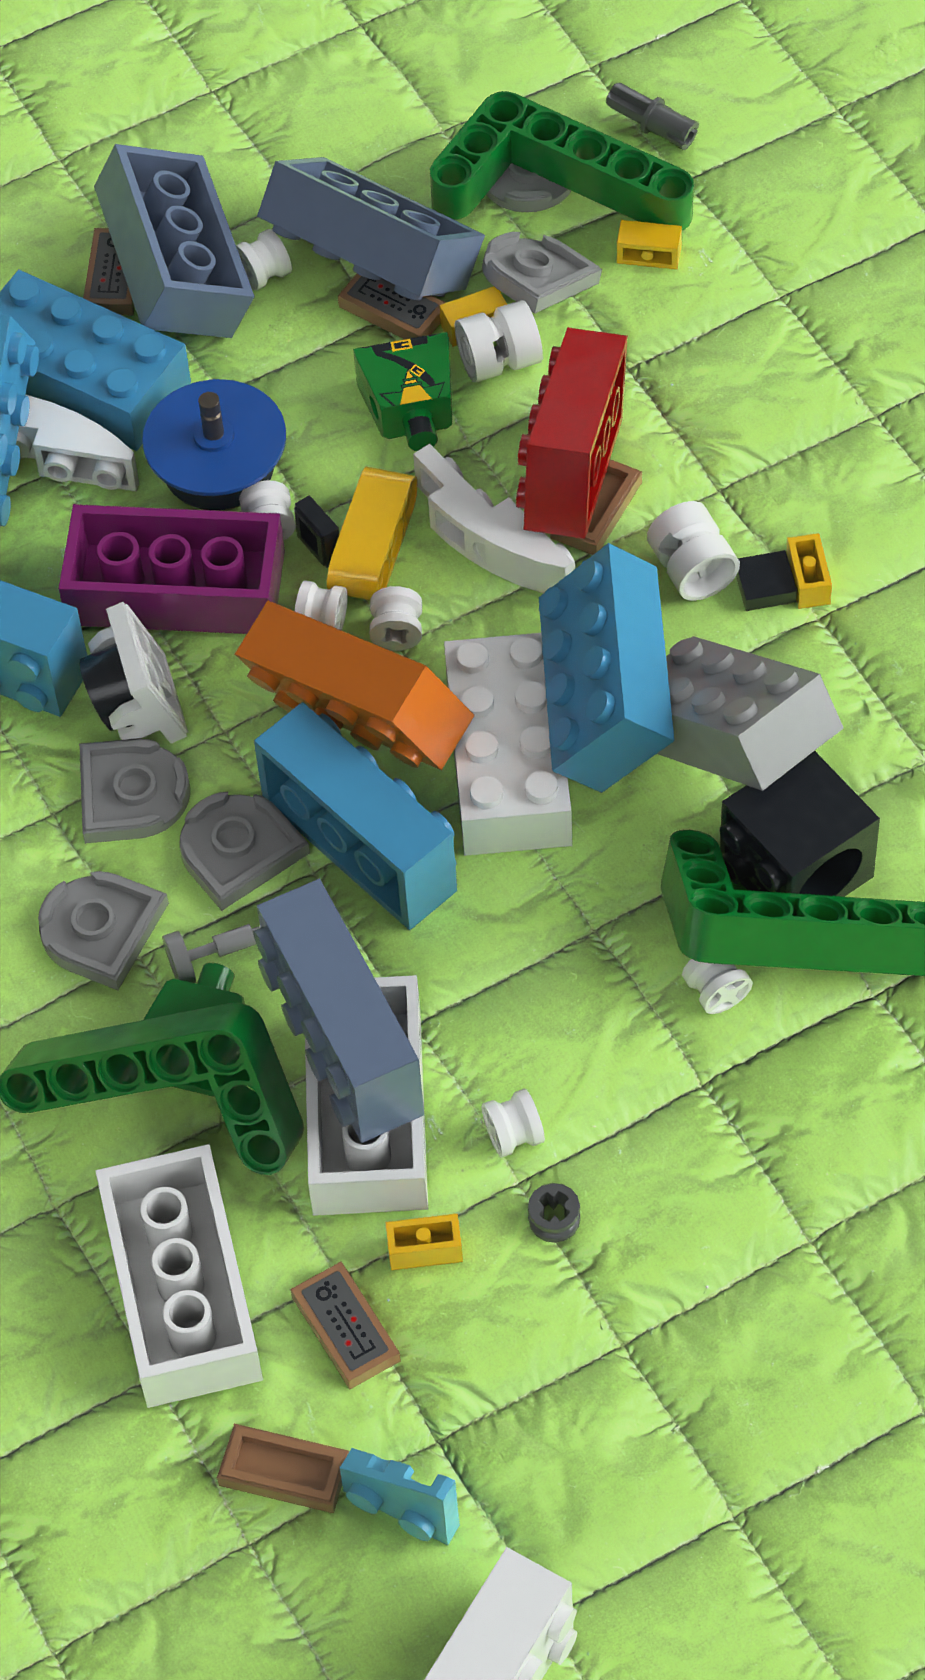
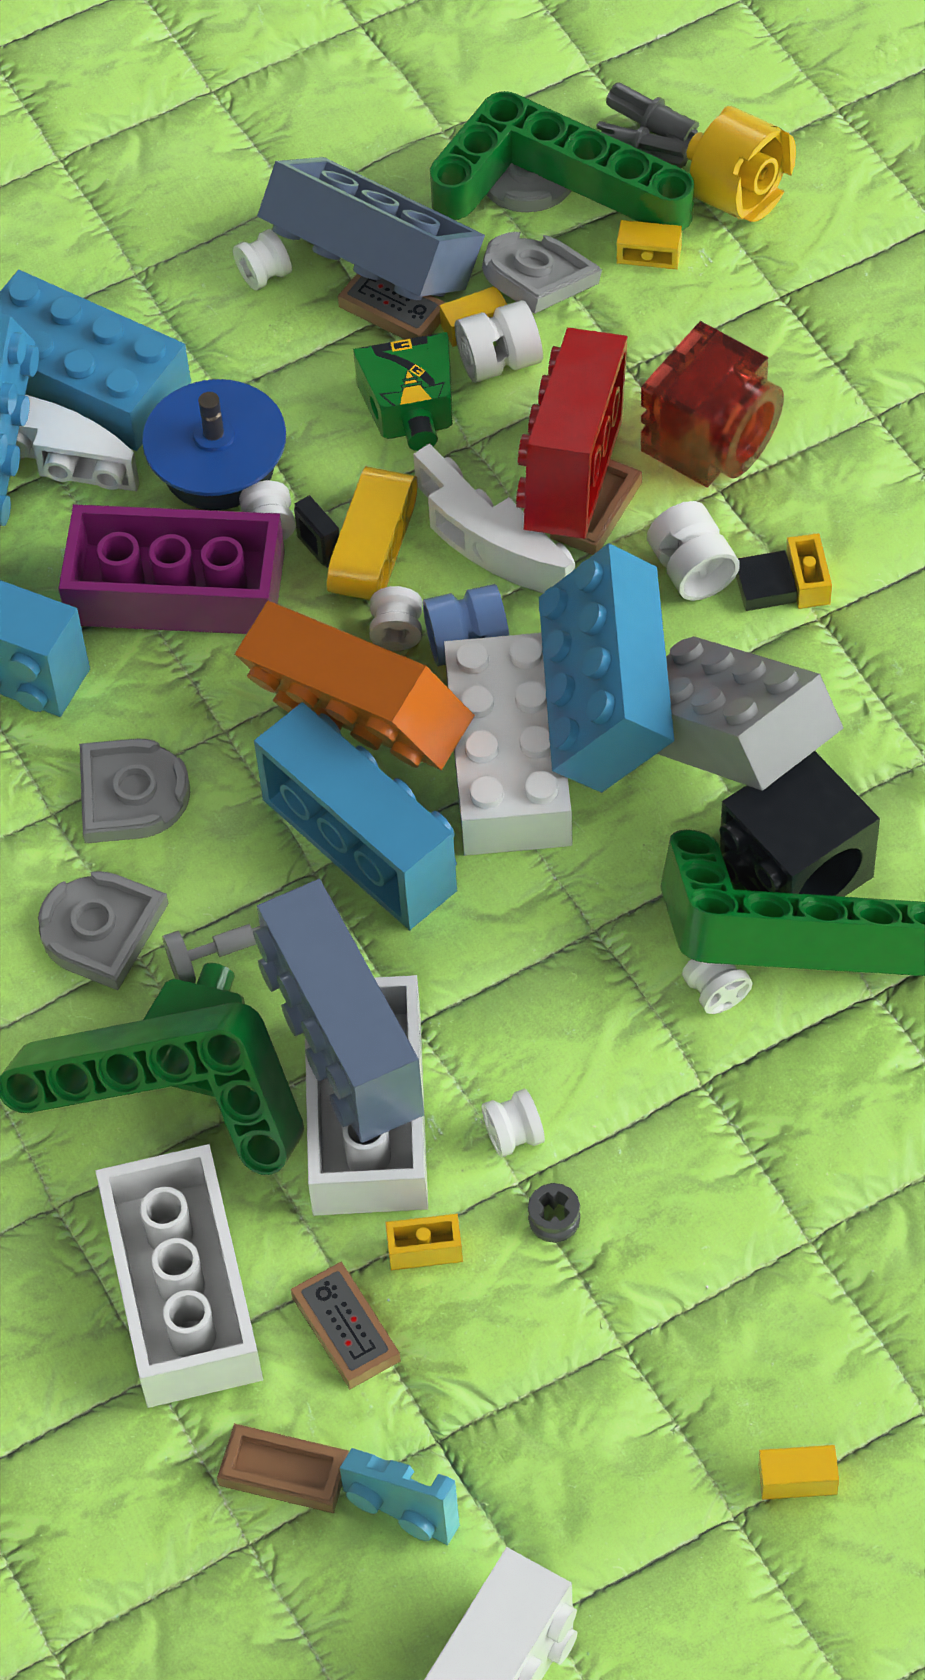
white piece [79,602,188,744] -> none
tile [83,228,135,316] -> none
sand blue brick [94,144,255,338] -> none
light grey tile [180,792,310,911] -> none
white wheel [295,580,347,631] -> none
none -> medium blue wheel [422,584,509,666]
none -> dark grey axle [596,121,688,168]
none -> clear red piece [641,321,784,488]
none -> yellow brick [686,106,796,222]
none -> yellow piece [758,1445,839,1500]

